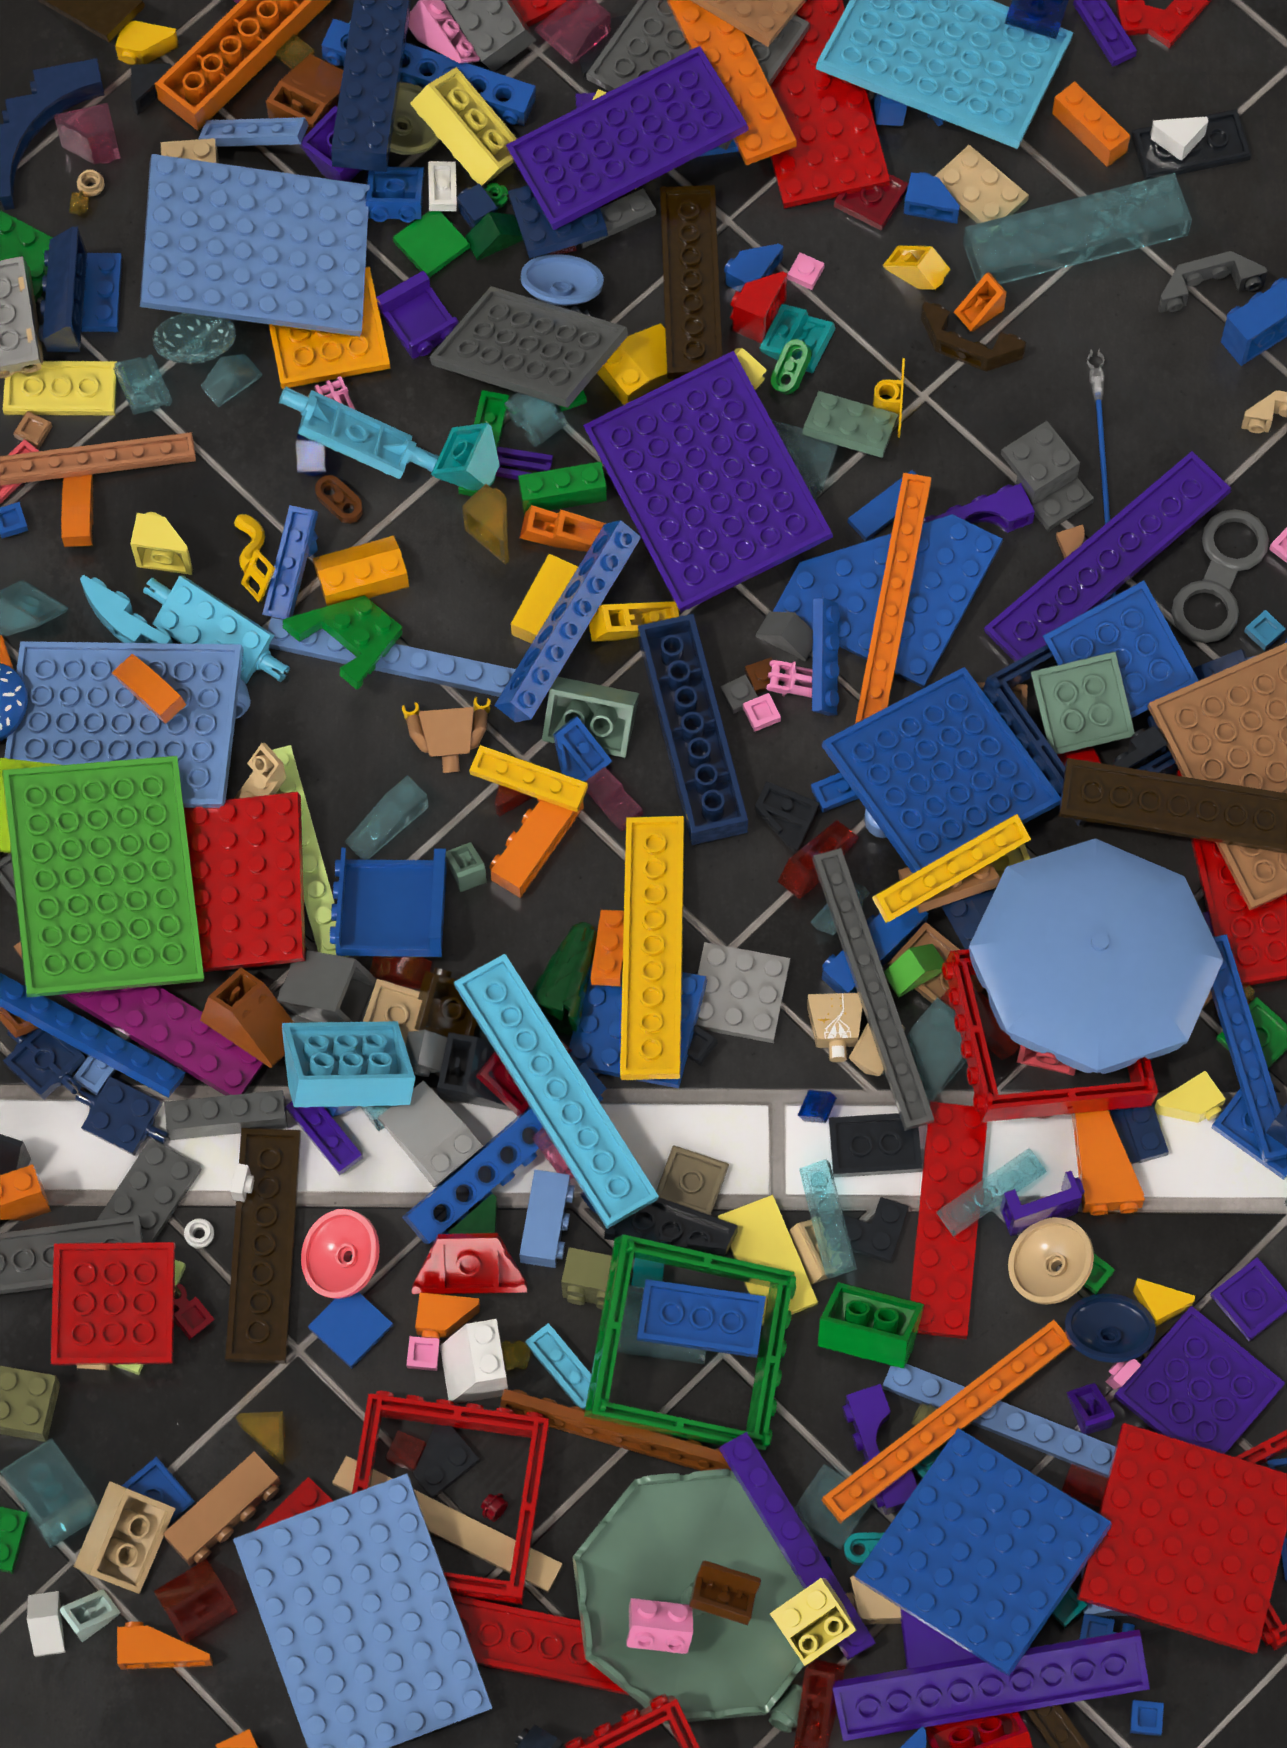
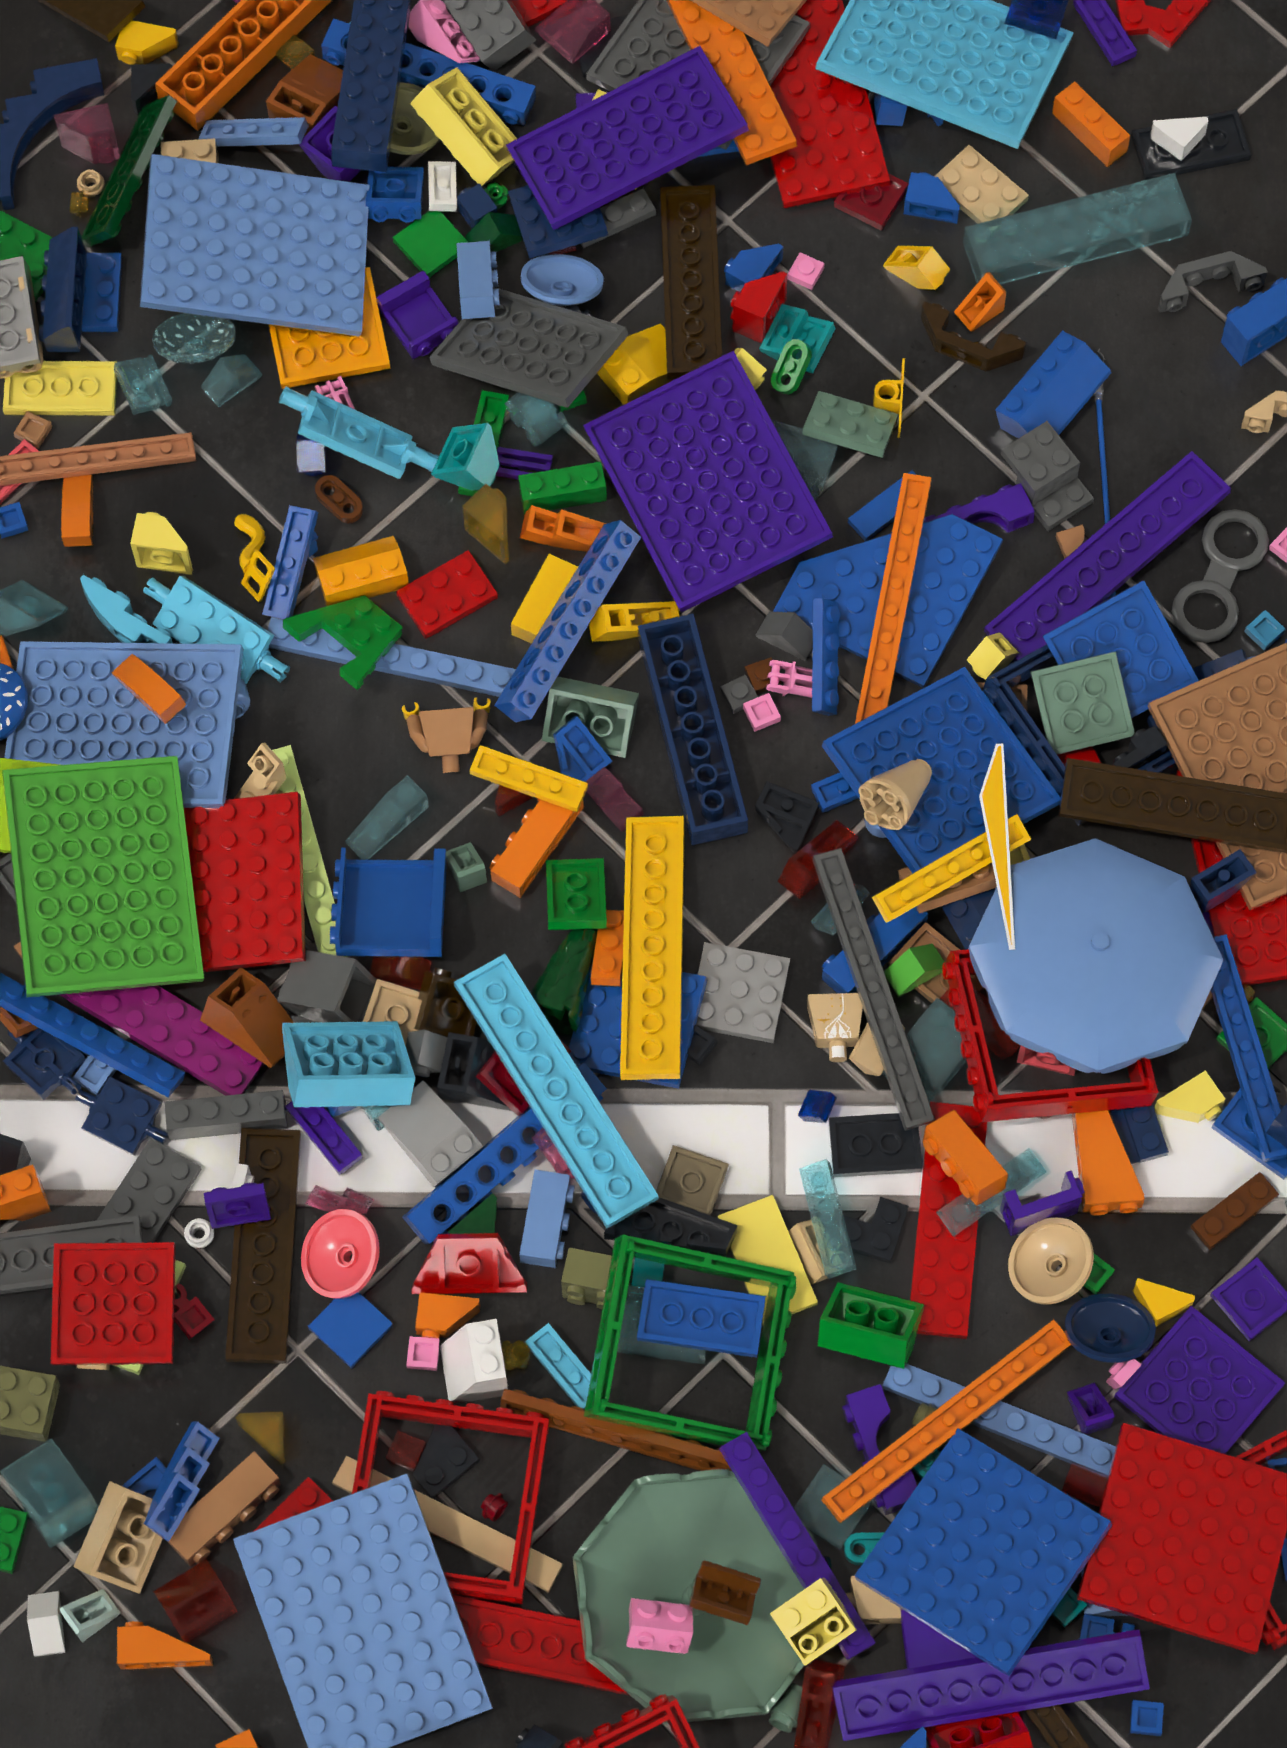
none -> dark green plate [81,95,177,247]
none -> blue slope [144,1421,220,1541]
none -> dark purple plate [204,1183,271,1229]
none -> clear pink slope [306,1185,374,1214]
none -> red plate [396,550,498,639]
none -> medium blue brick [457,241,500,319]
none -> green plate [546,858,607,930]
none -> tan cone [858,759,932,830]
none -> orange brick [923,1110,1008,1206]
none -> light yellow brick [967,633,1019,680]
none -> yellow sticker [979,743,1015,950]
none -> blue slope [995,331,1111,439]
none -> dark blue slope [1189,849,1257,913]
none -> reddish brown plate [1190,1172,1279,1250]

